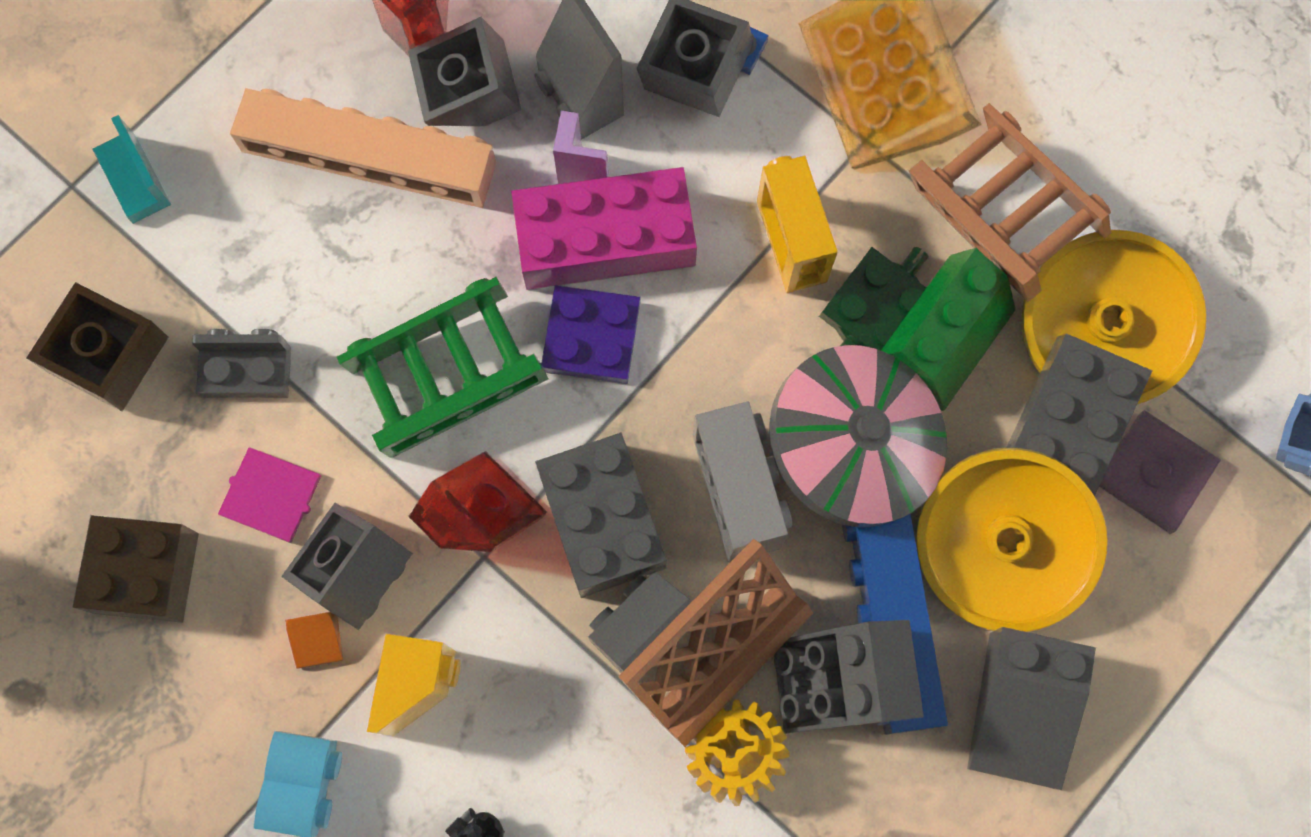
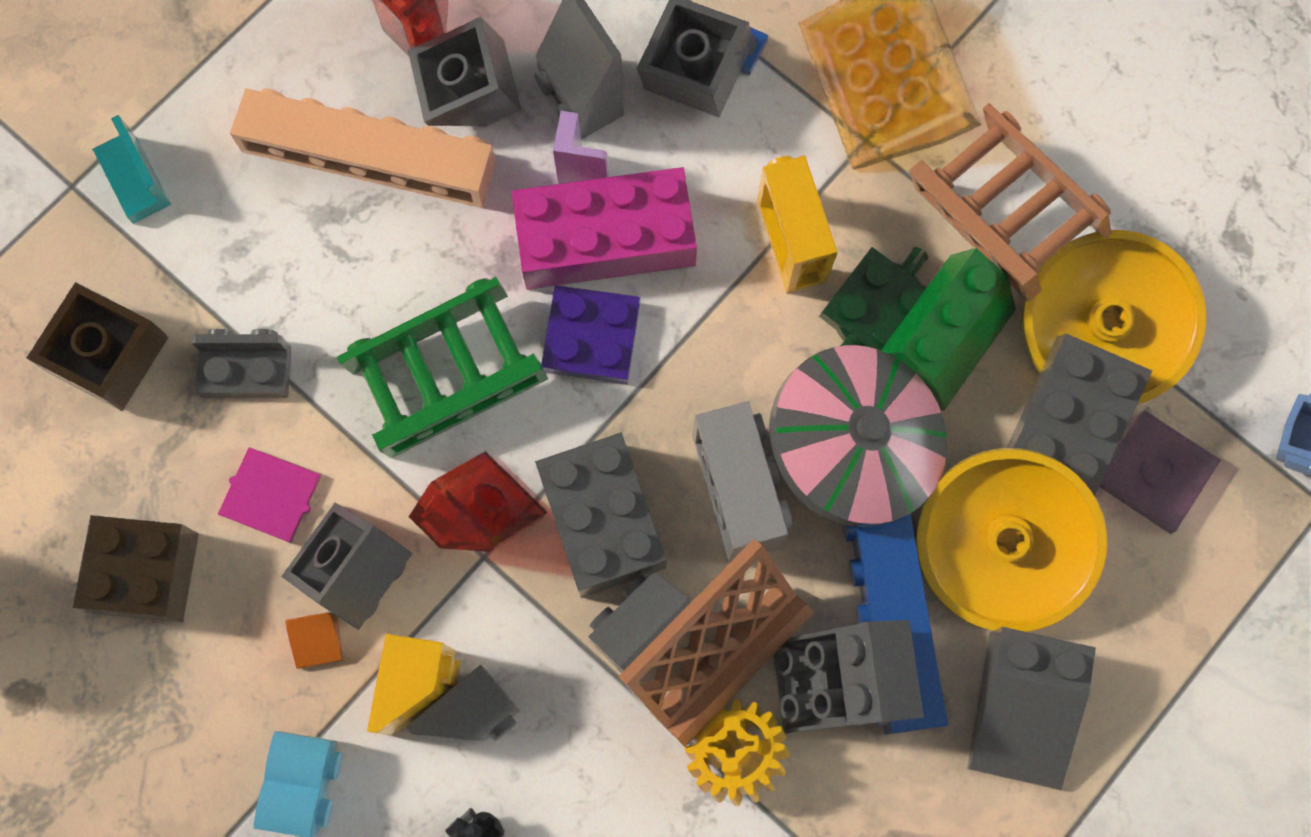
none -> dark grey slope [407,664,520,742]

